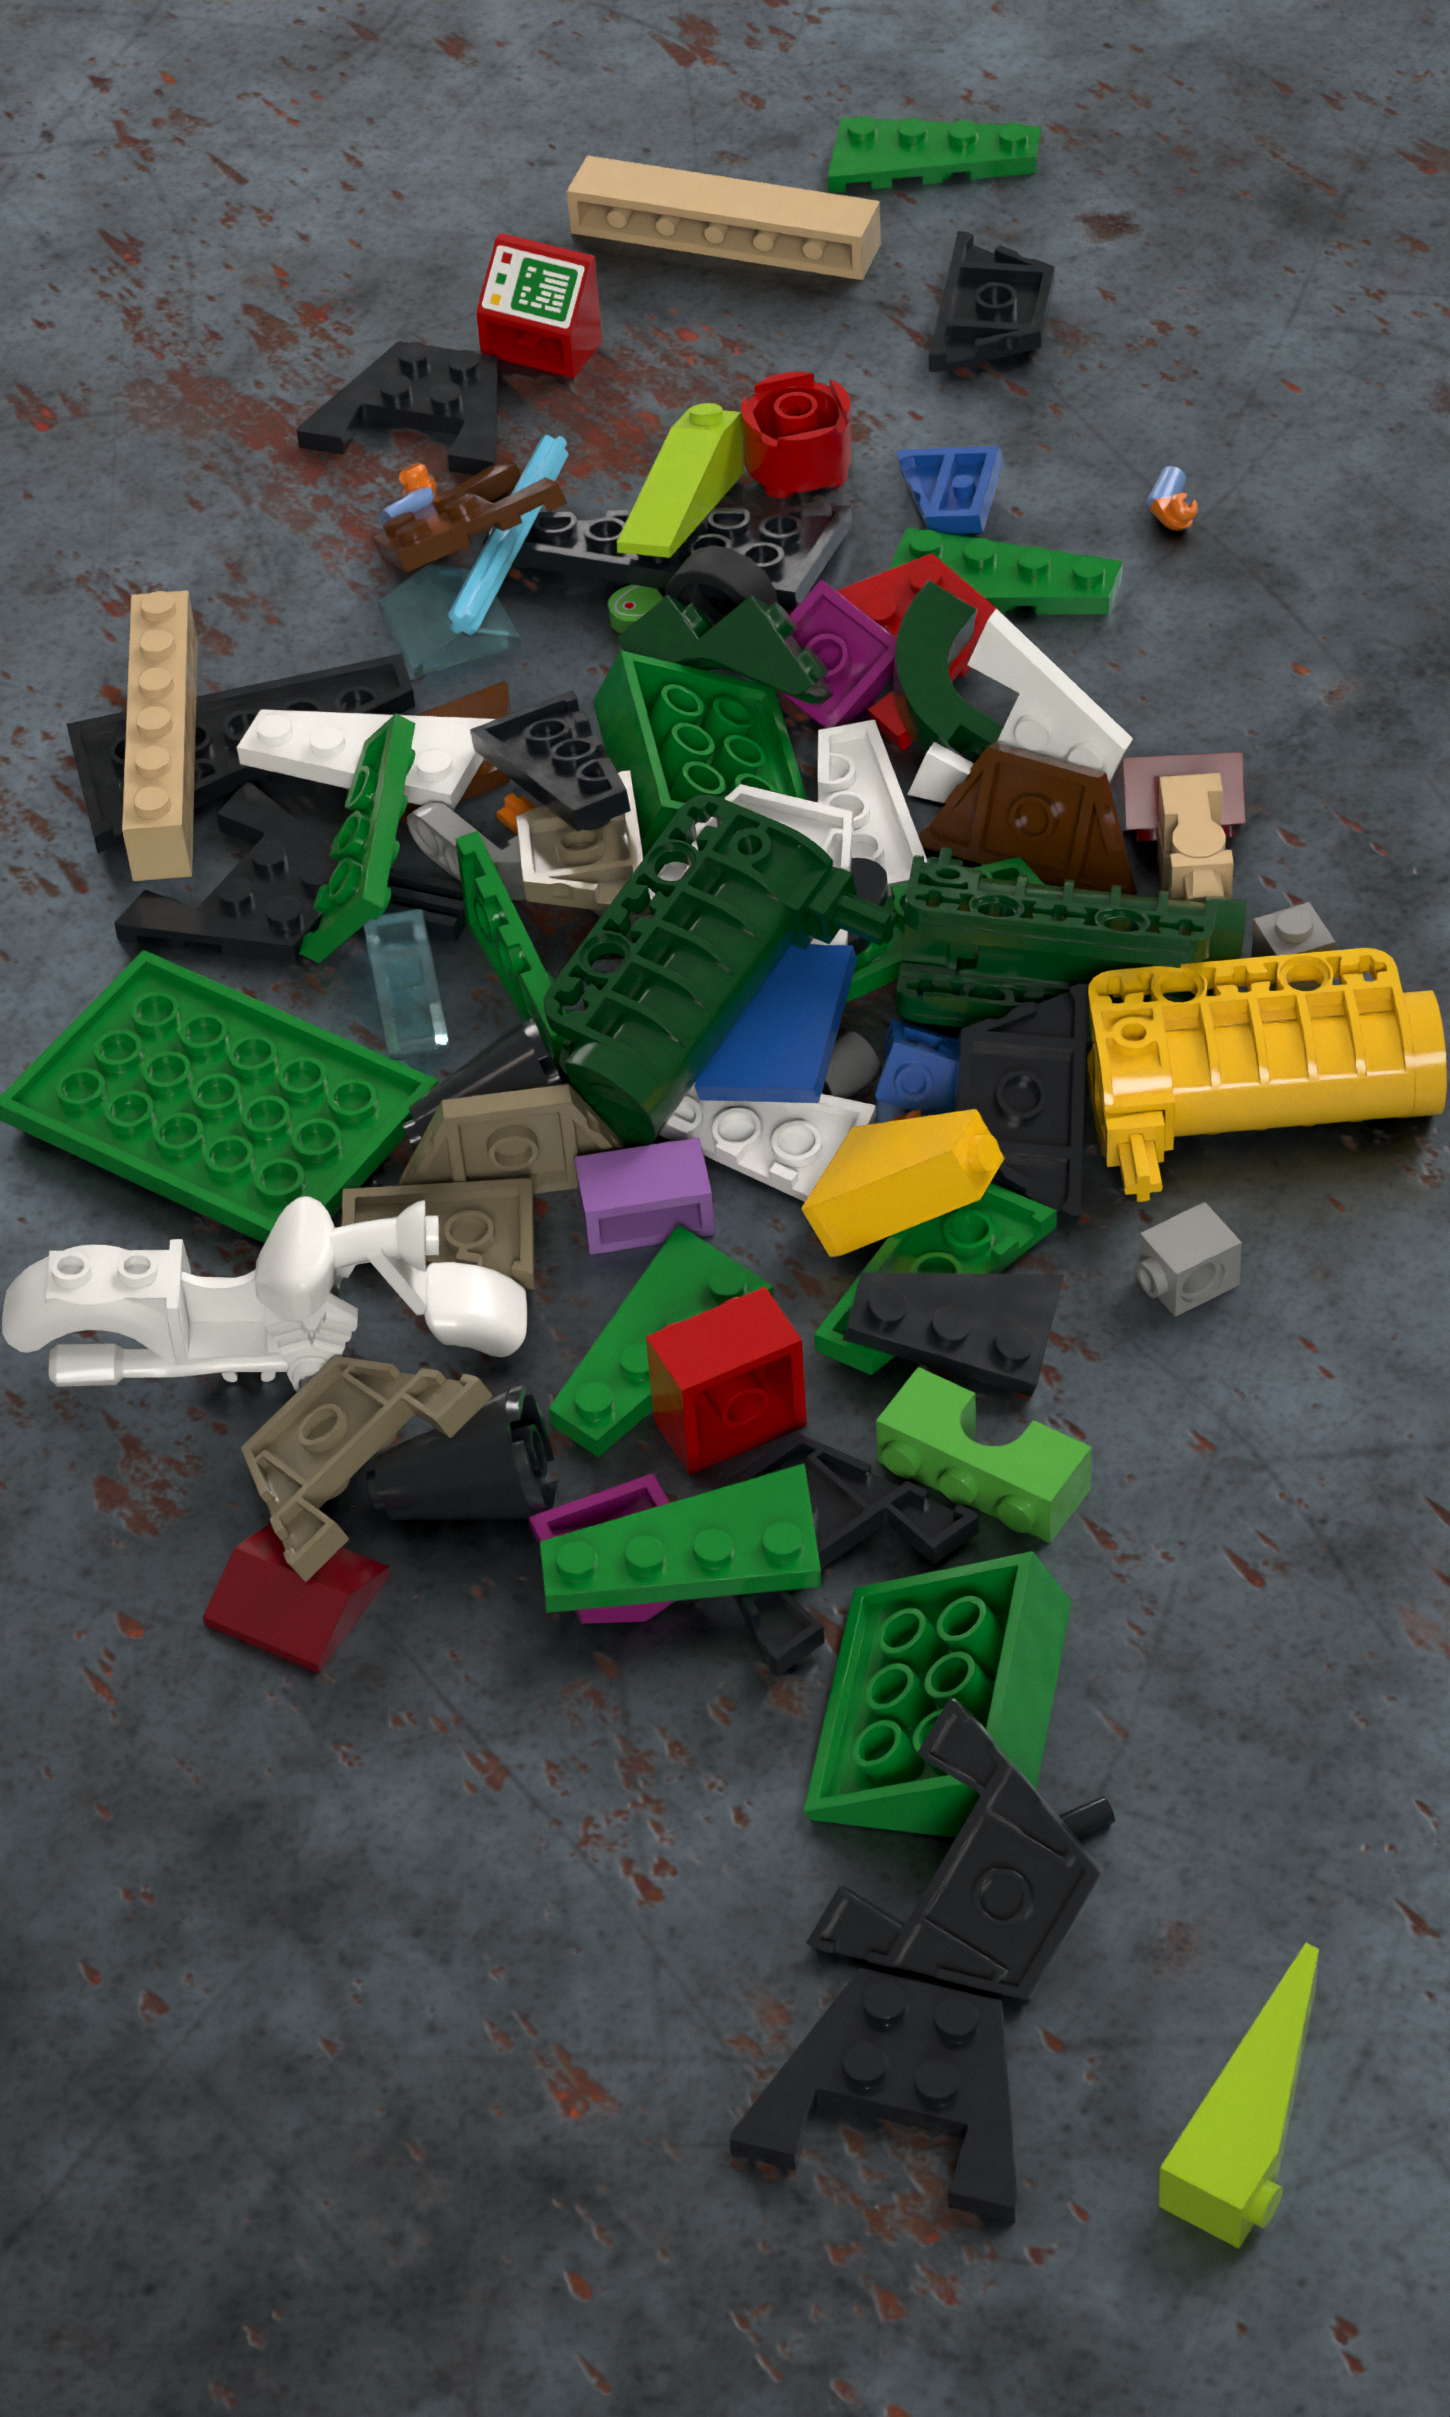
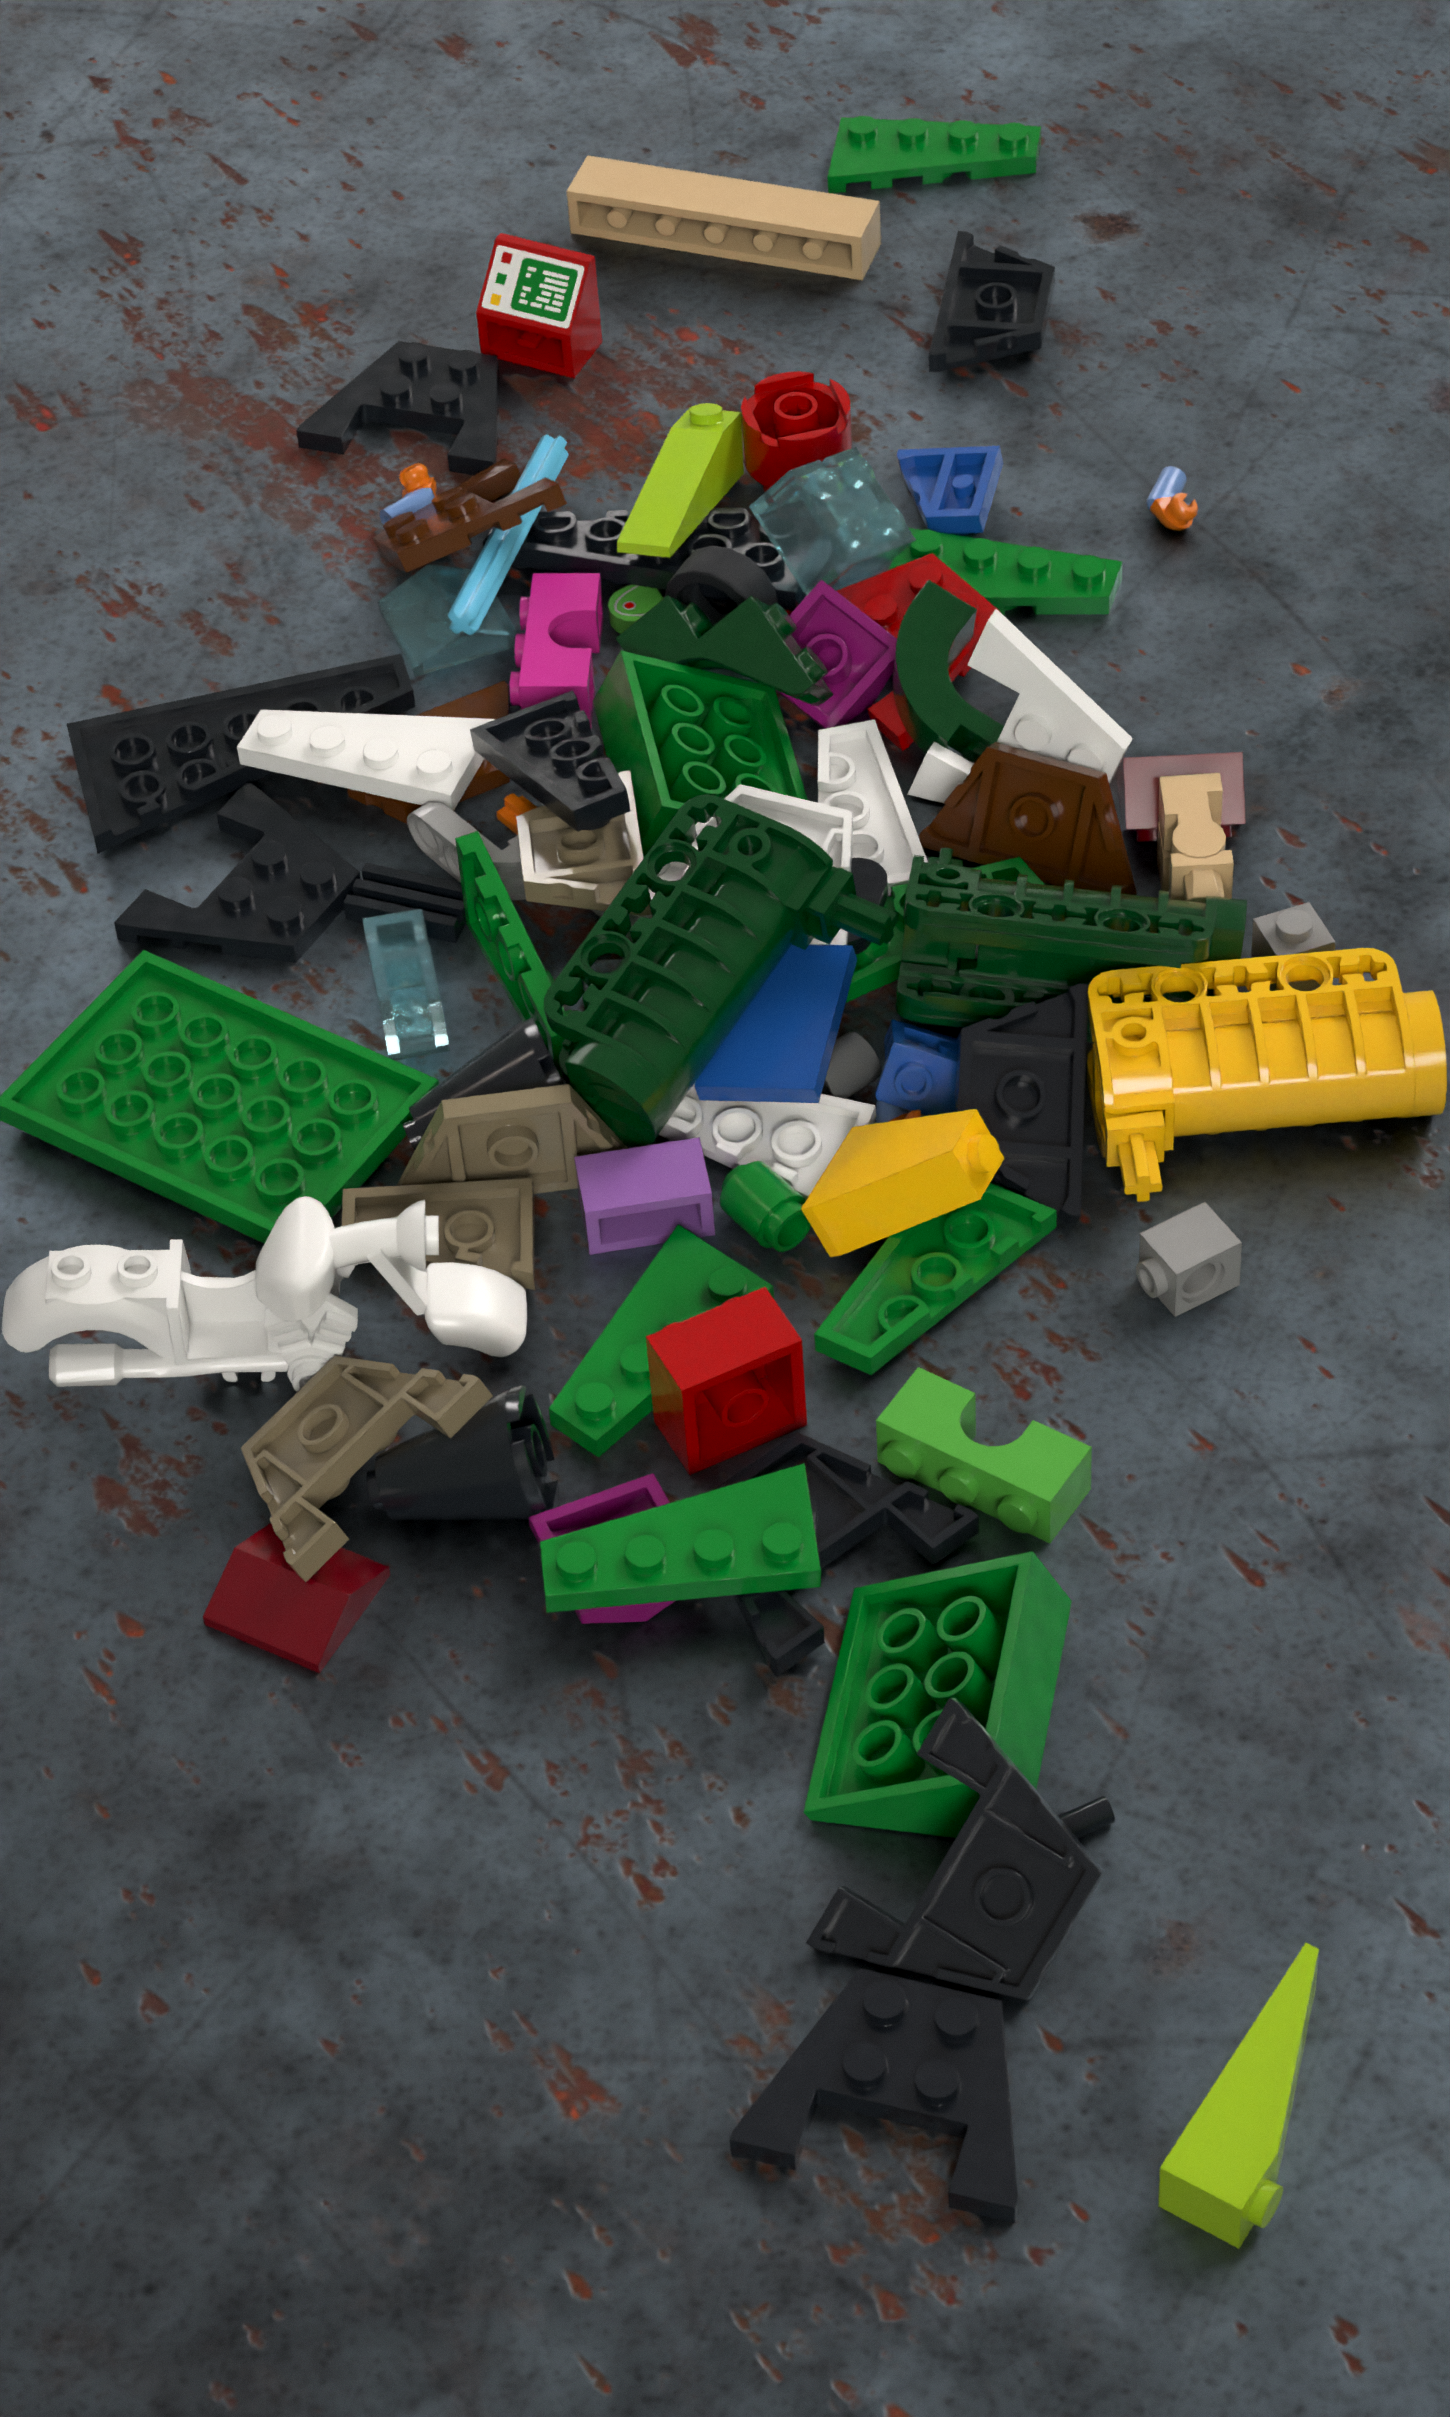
tan brick [122,590,198,881] -> none
green wing [299,713,416,963] -> none
black wing [842,1273,1064,1397] -> none
none -> dark pink arch [510,573,604,728]
none -> green brick [720,1161,811,1252]
none -> clear light blue piece [749,447,916,596]

